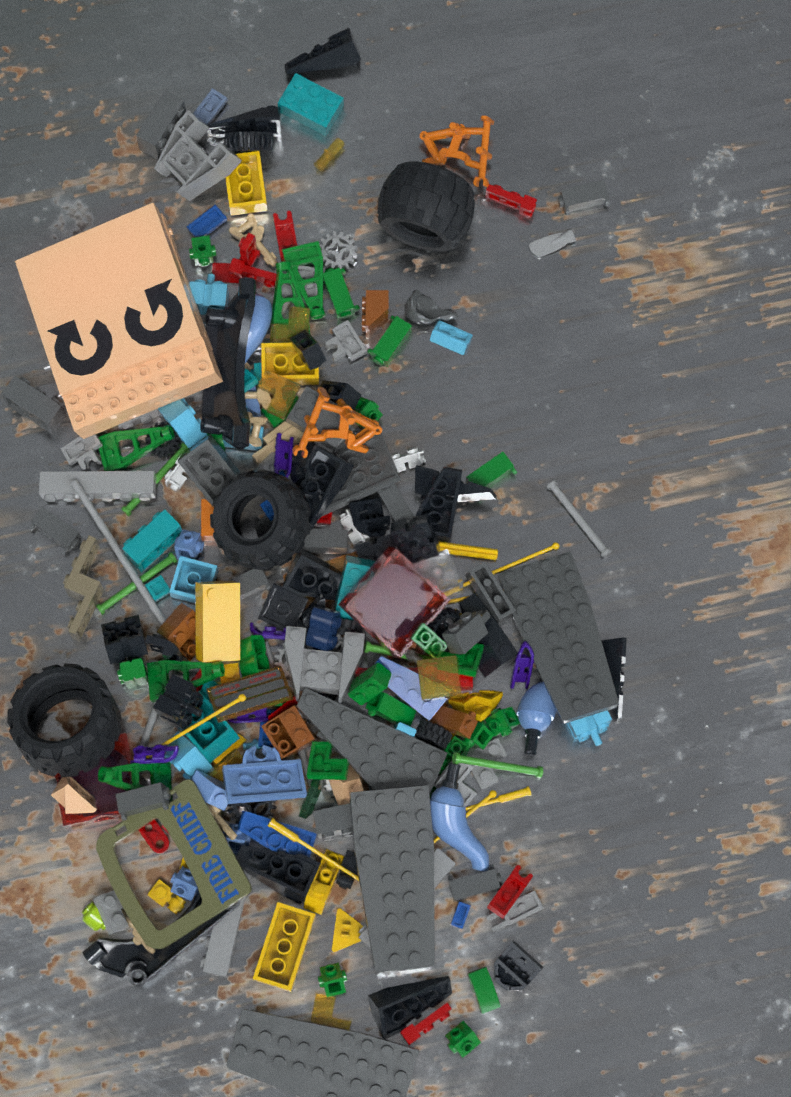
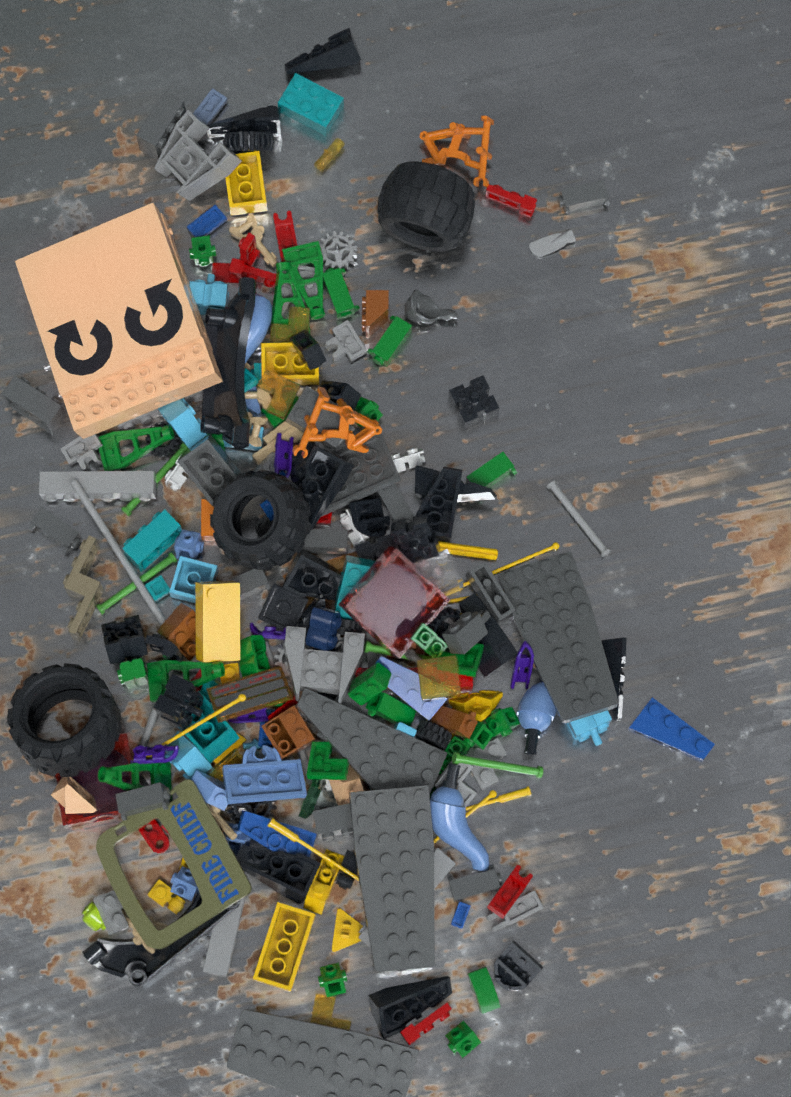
medium azure slope [430,320,473,355] -> none
none -> black brick [449,375,500,430]
none -> blue wing [629,697,715,761]

